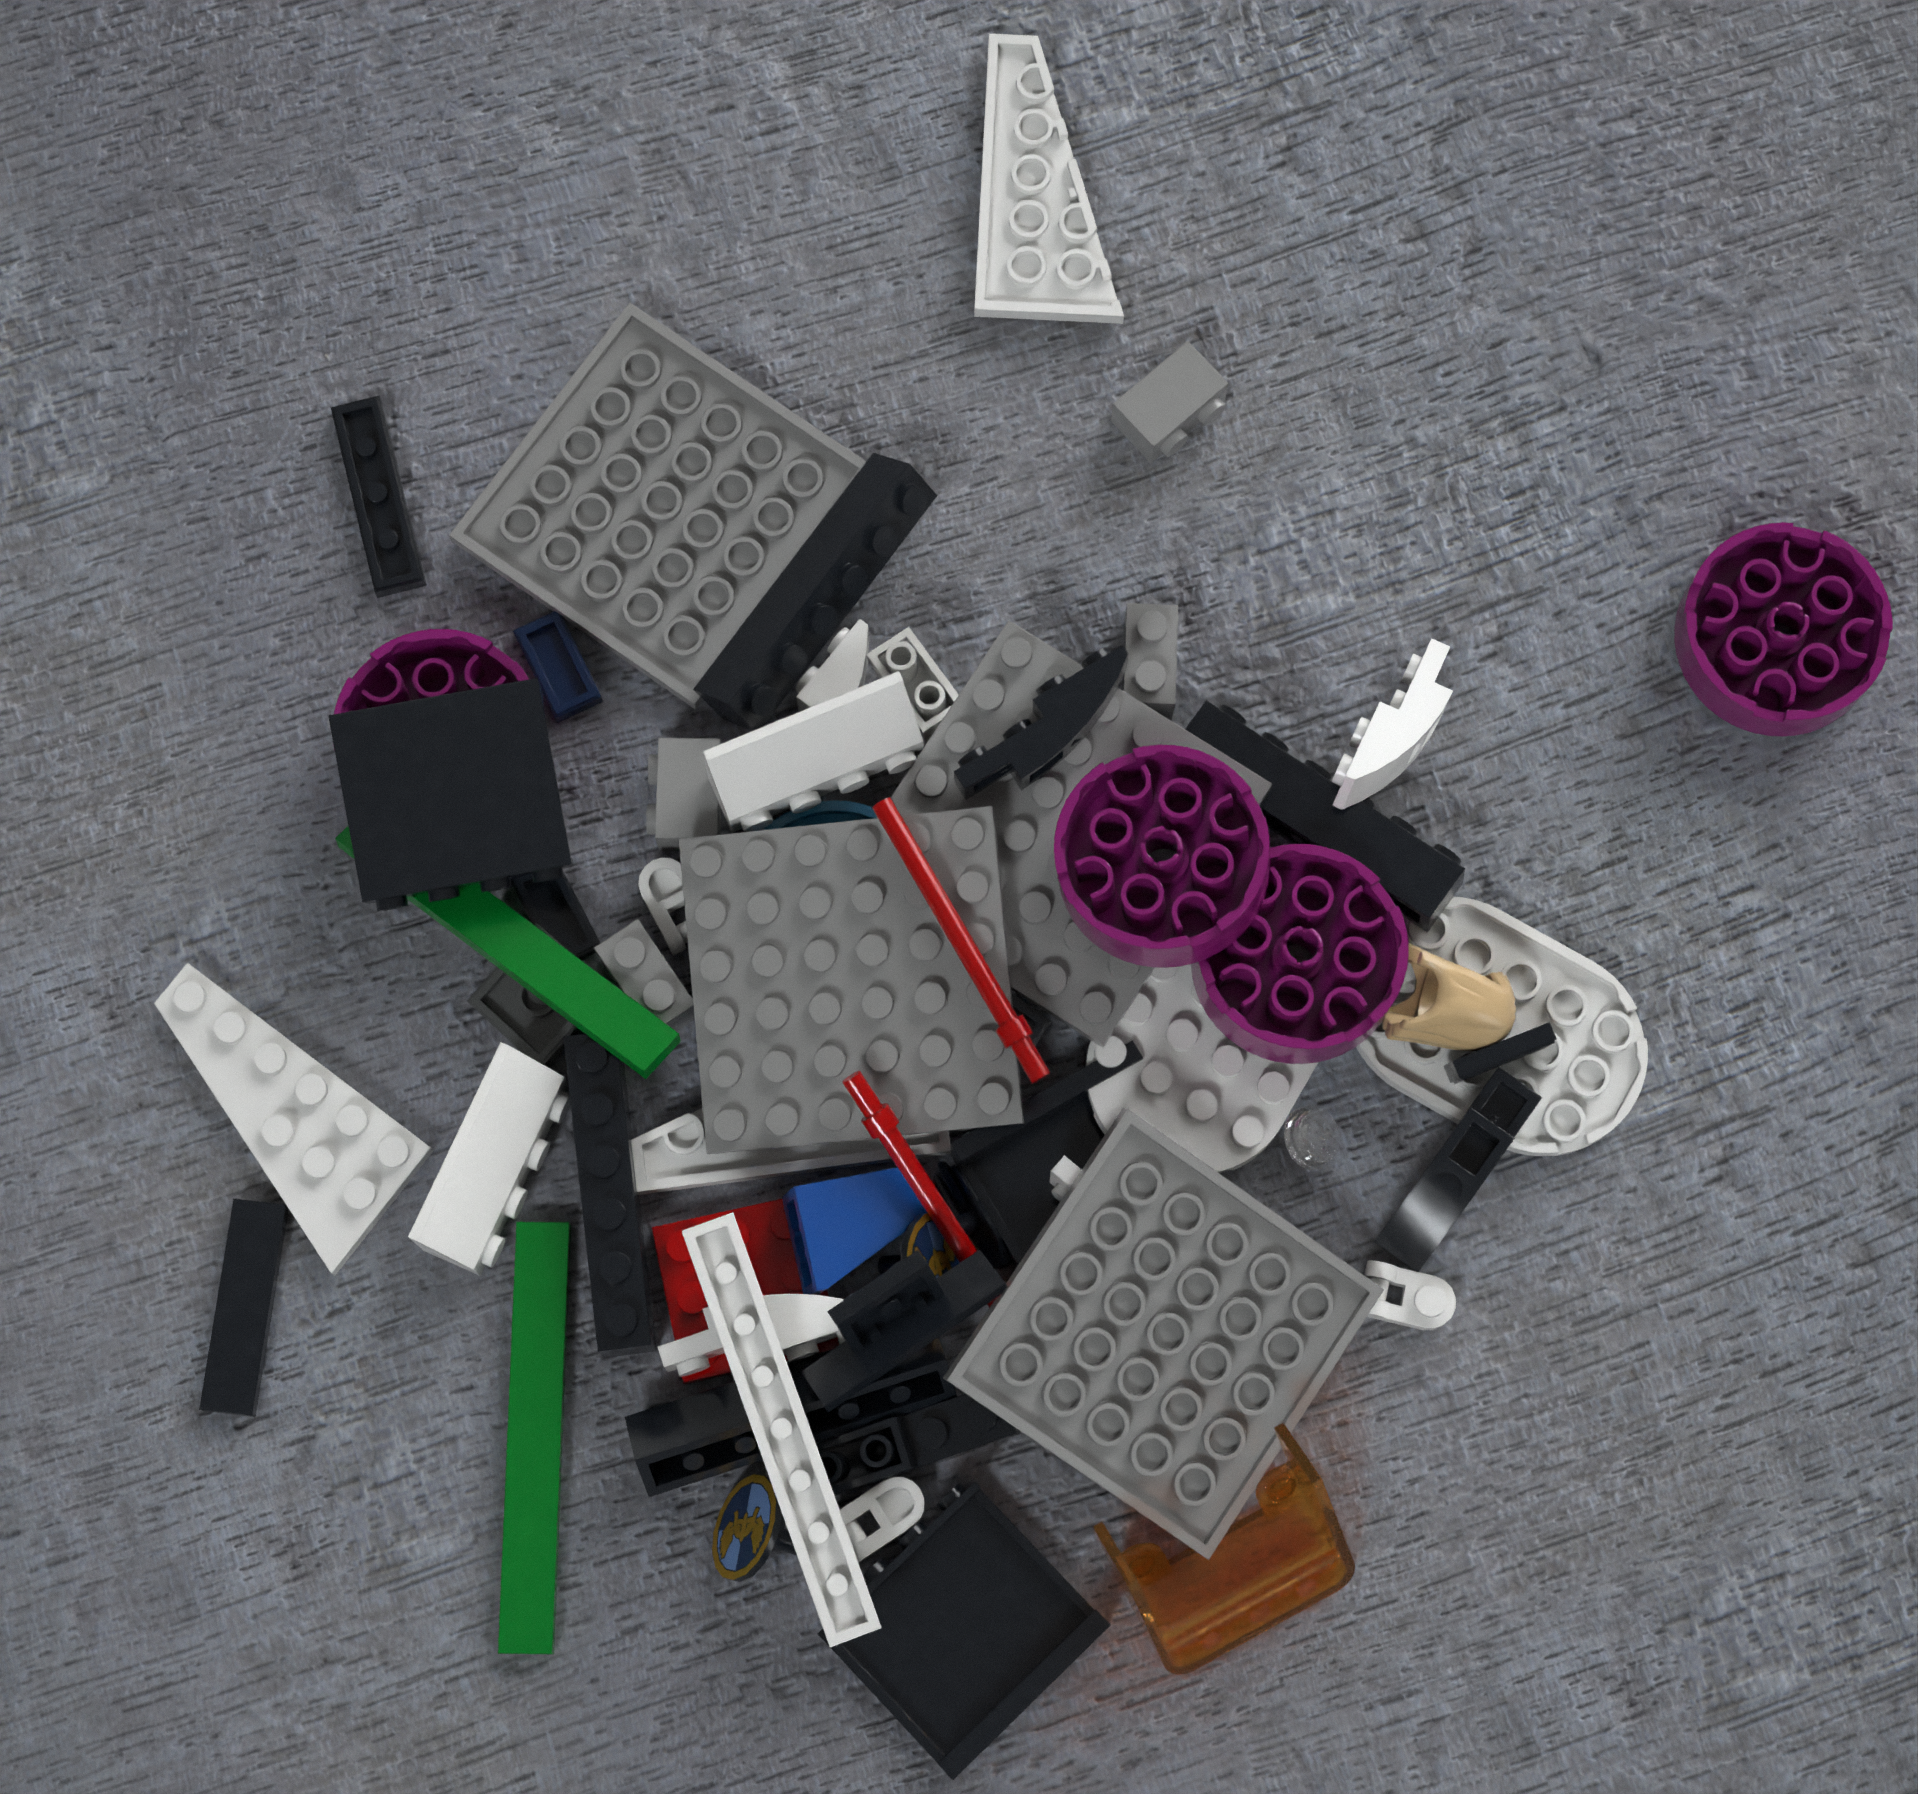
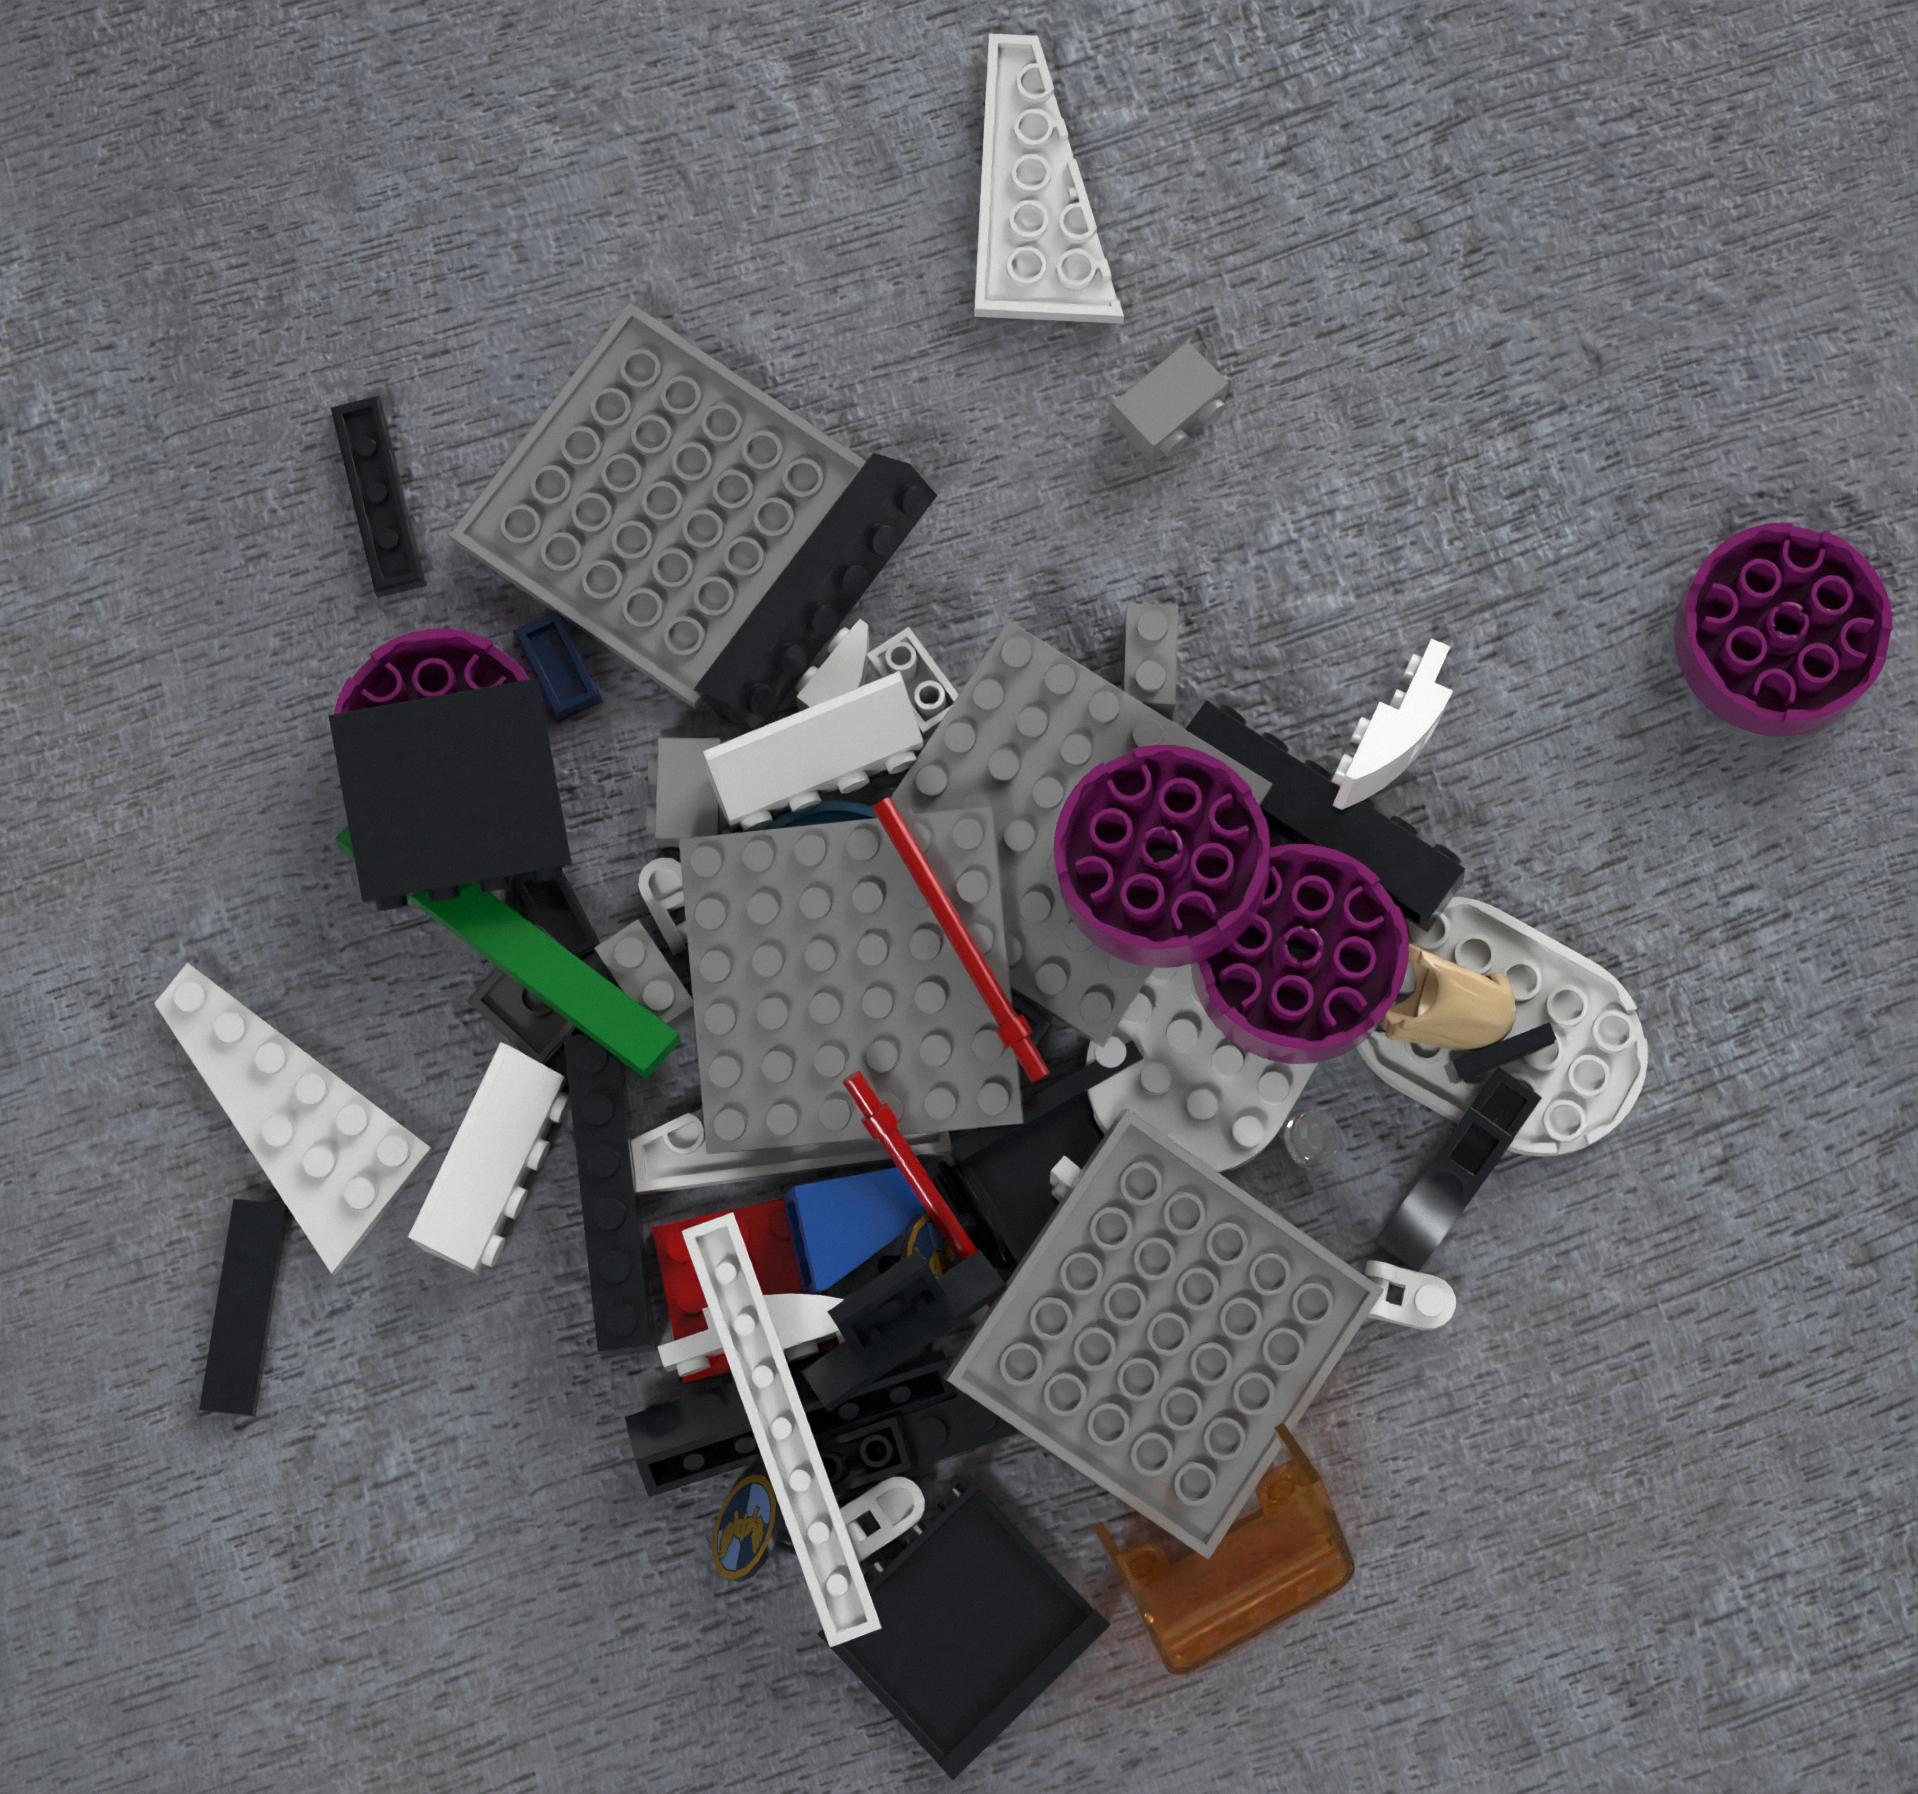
green tile [498,1222,571,1655] -> none
black slope [954,645,1128,800] -> none

